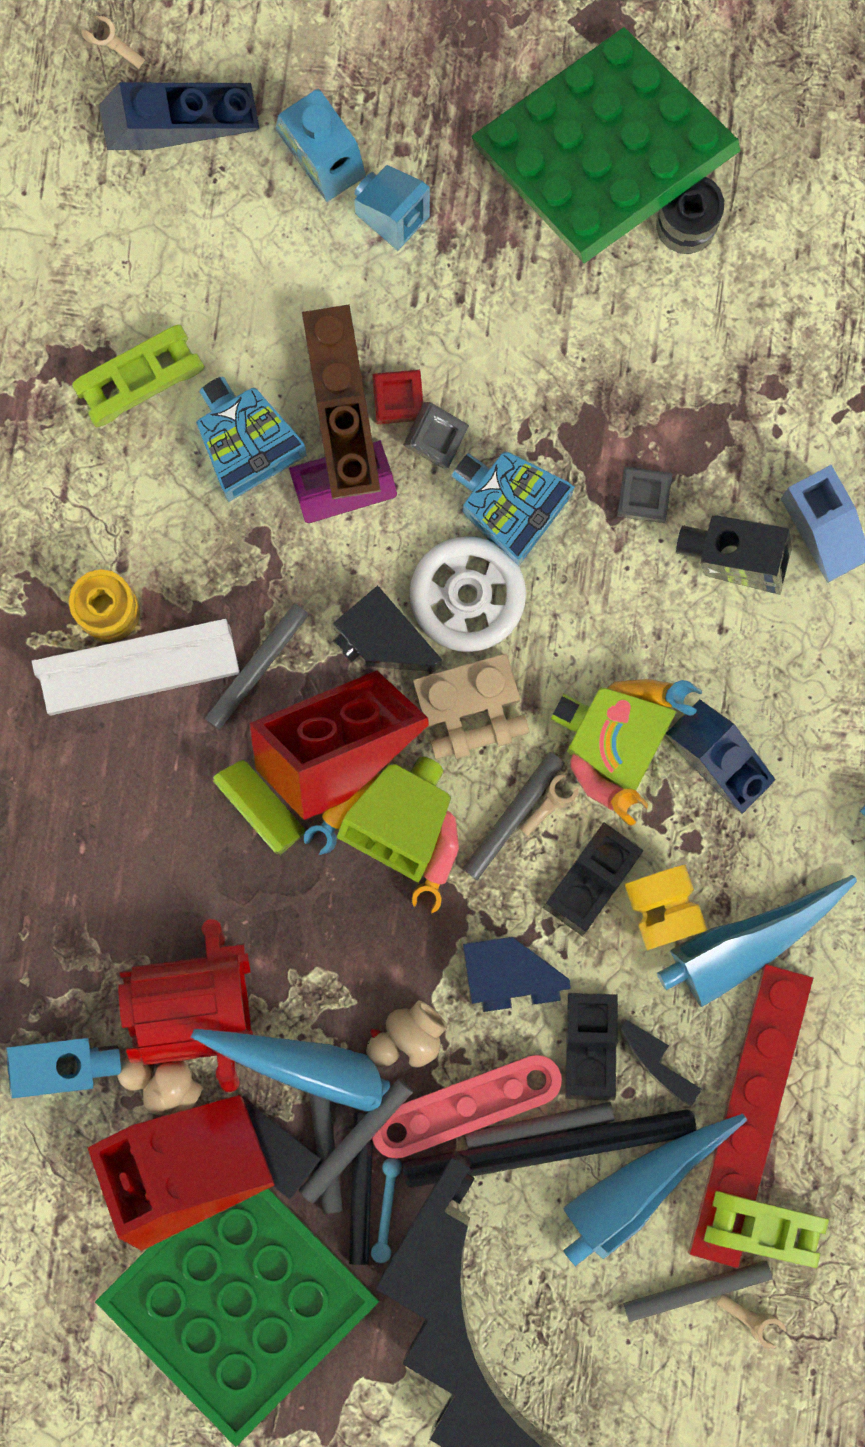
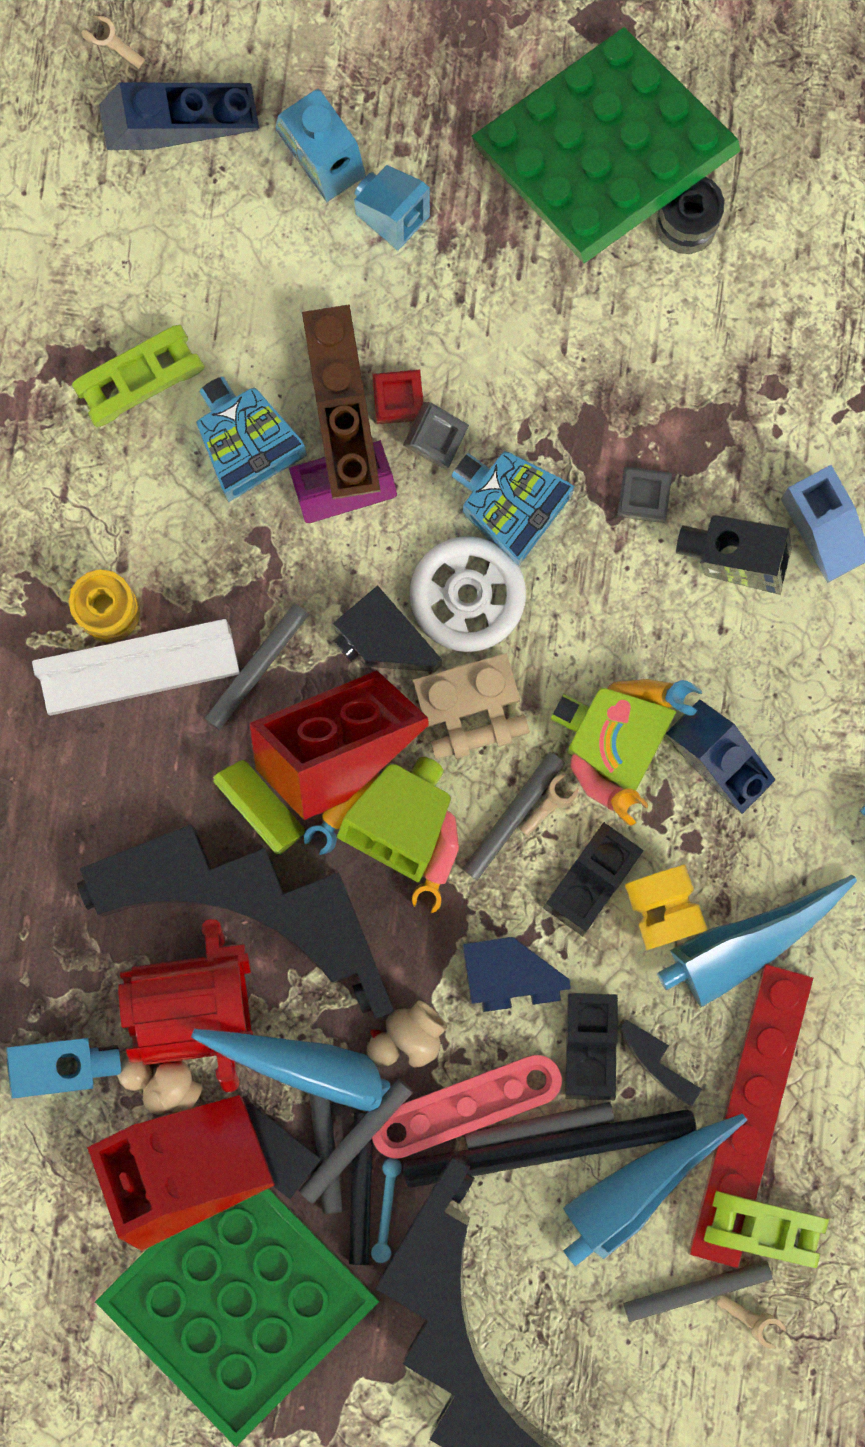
none -> black arch [77,824,394,1019]

